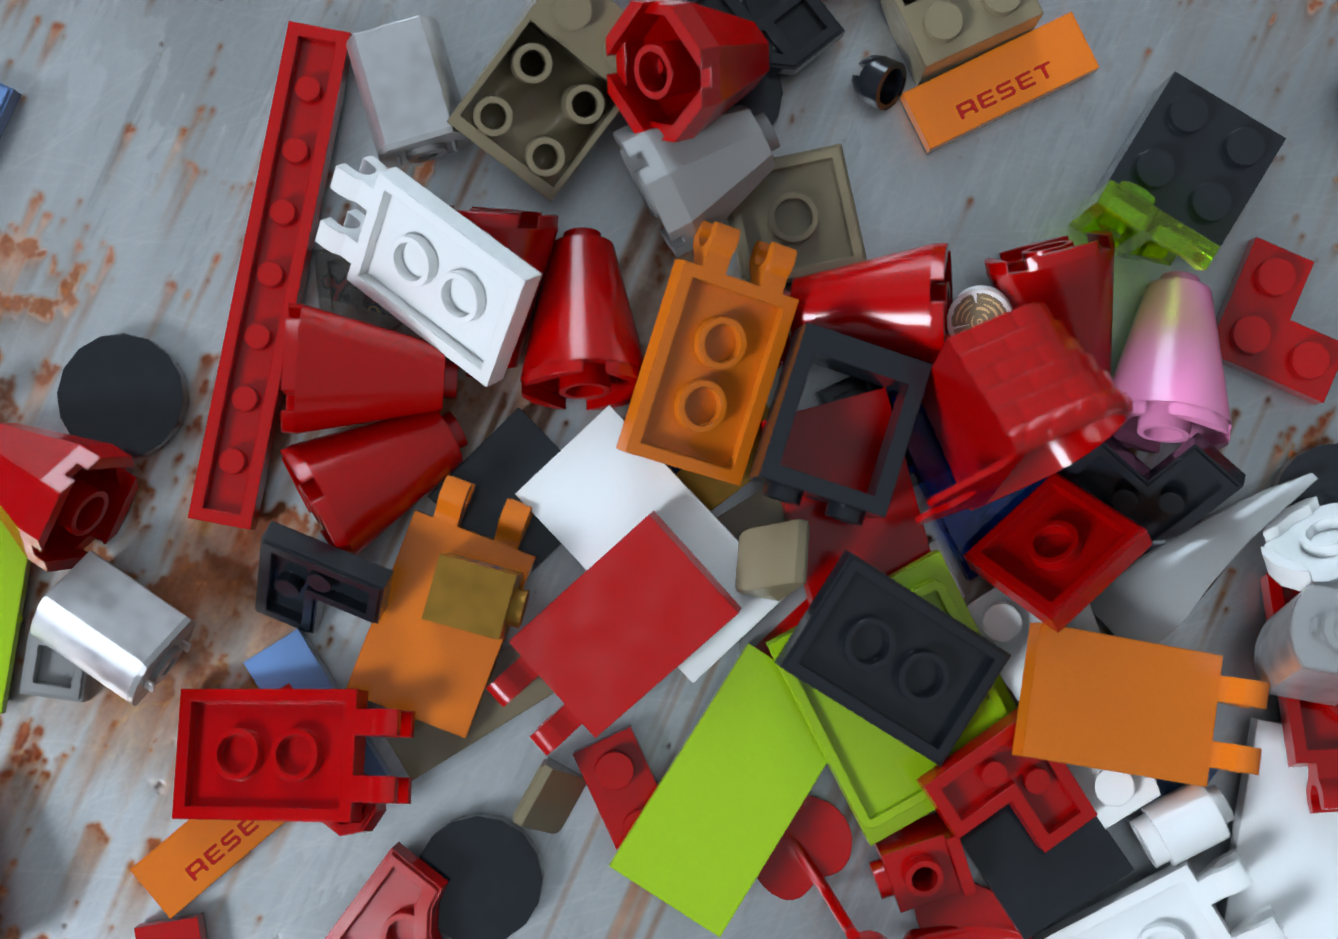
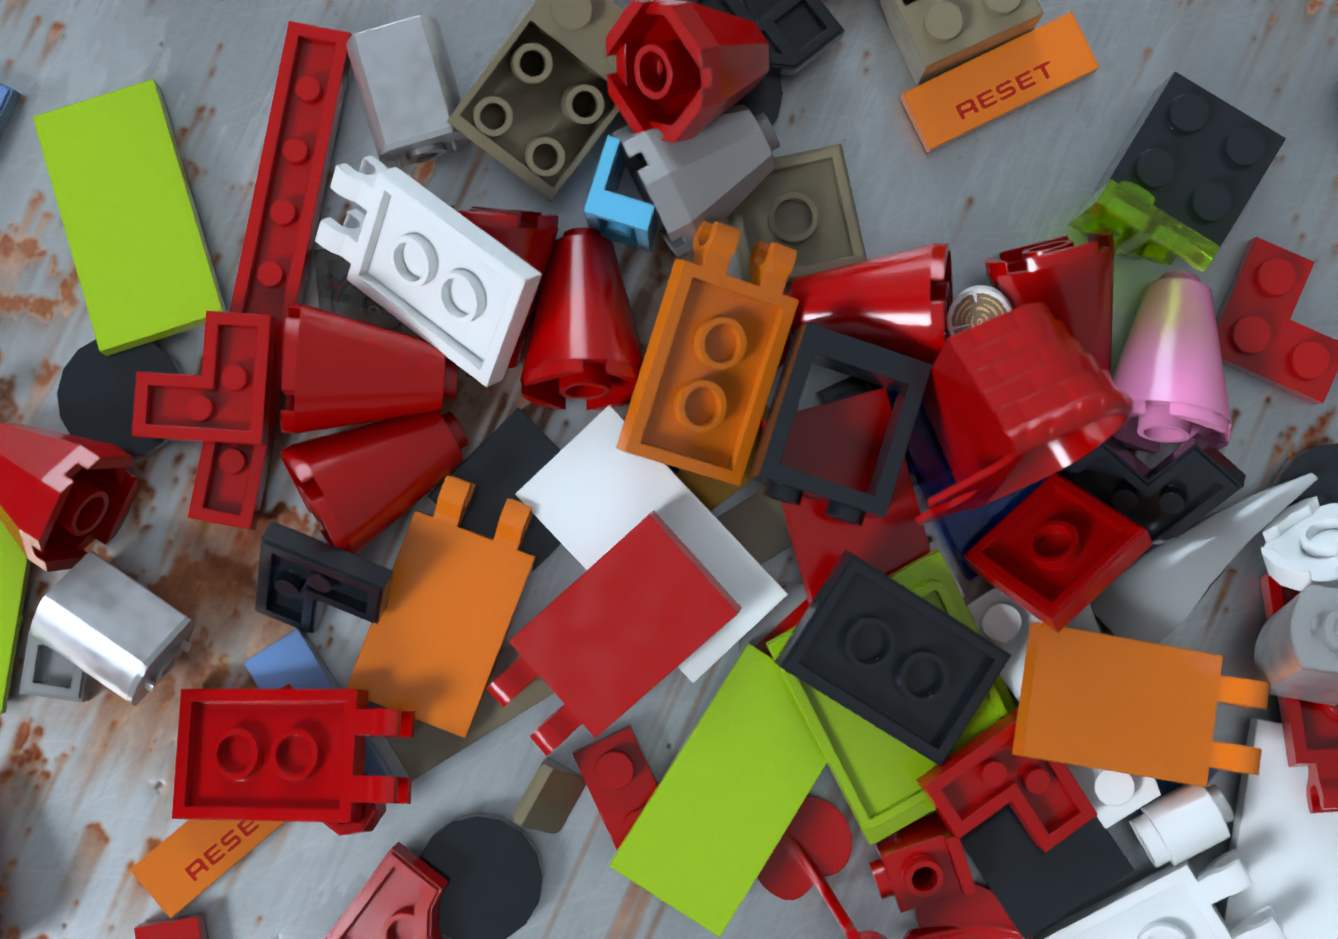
pearl gold brick [422,552,530,640] -> none
dark tan slope [735,519,810,601] -> none
black hinge [851,55,907,111] -> none
none -> lime tile [33,79,227,356]
none -> red plate [132,311,277,446]
none -> medium azure panel [584,135,658,252]

